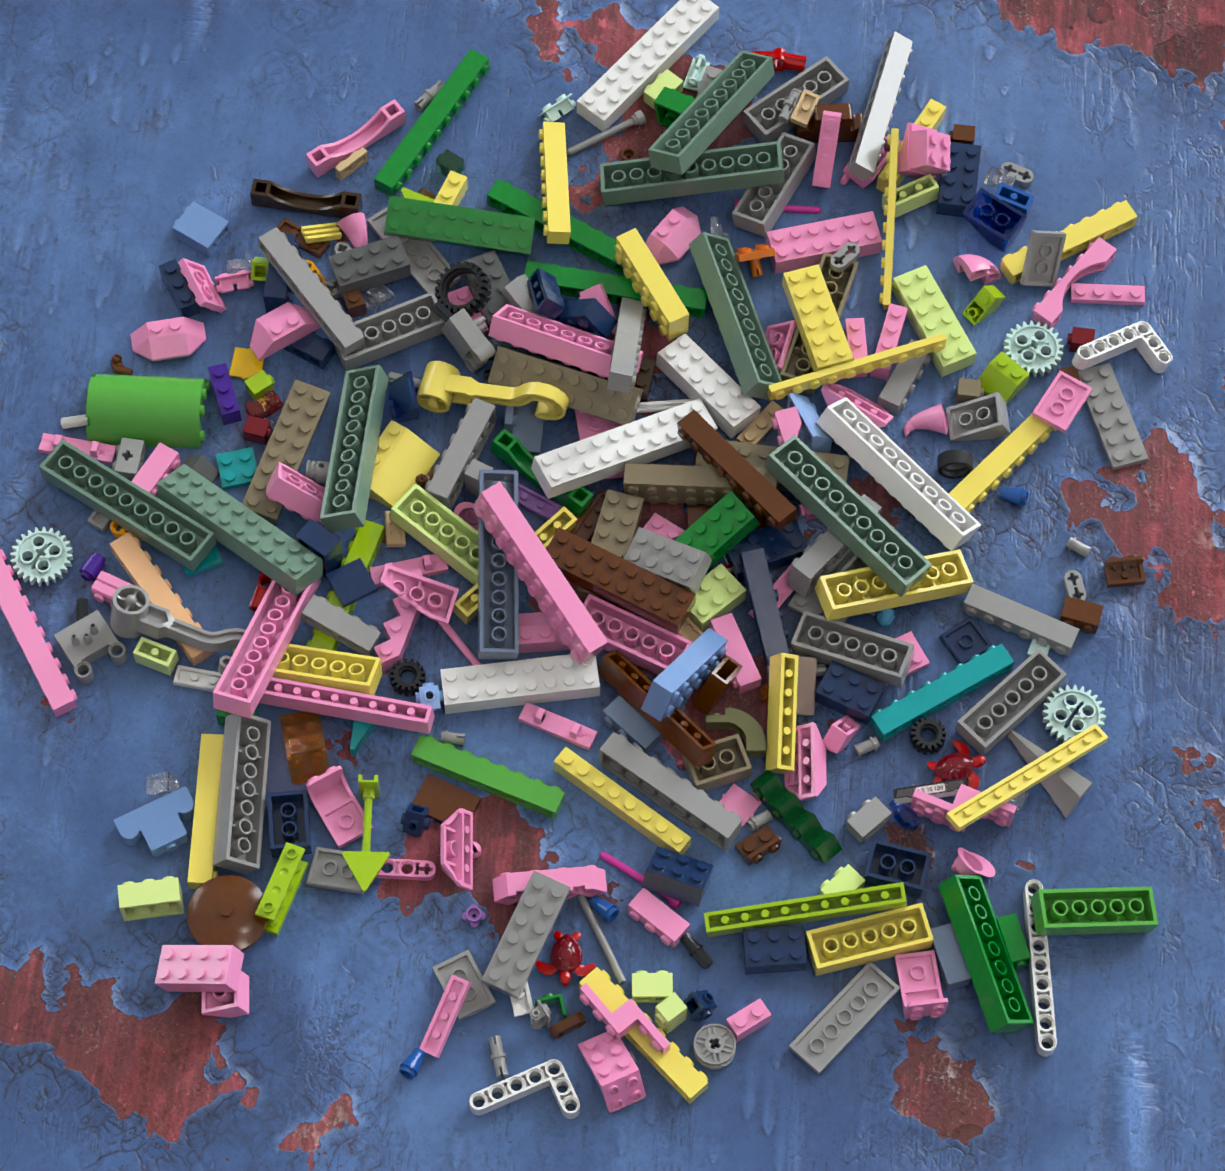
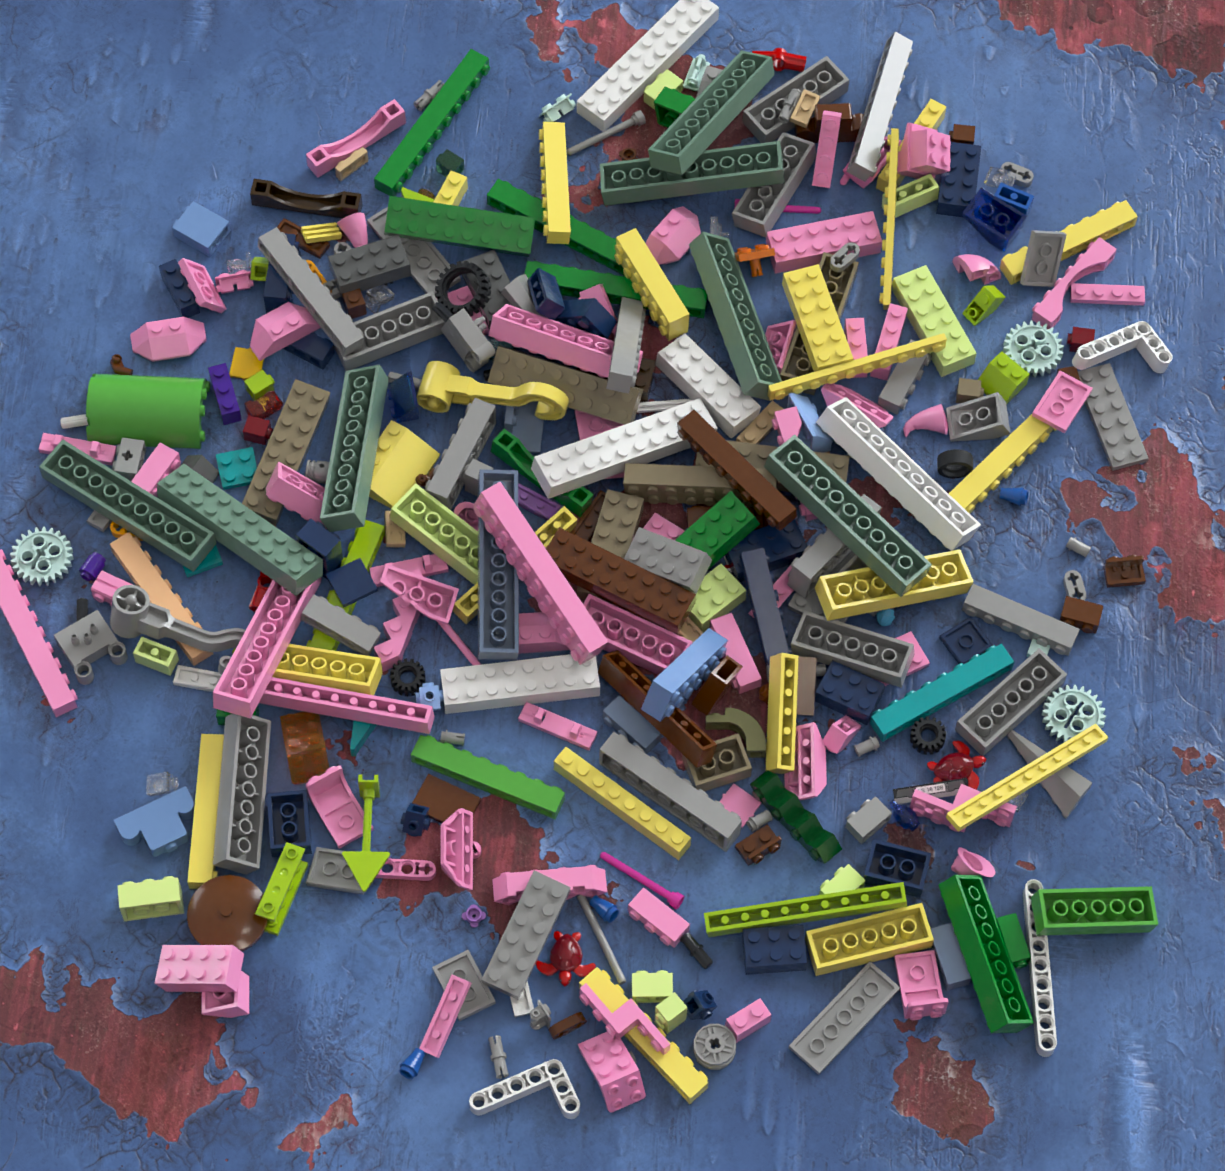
green bracket [535,993,567,1019] -> none
dark blue brick [642,846,714,907] -> none

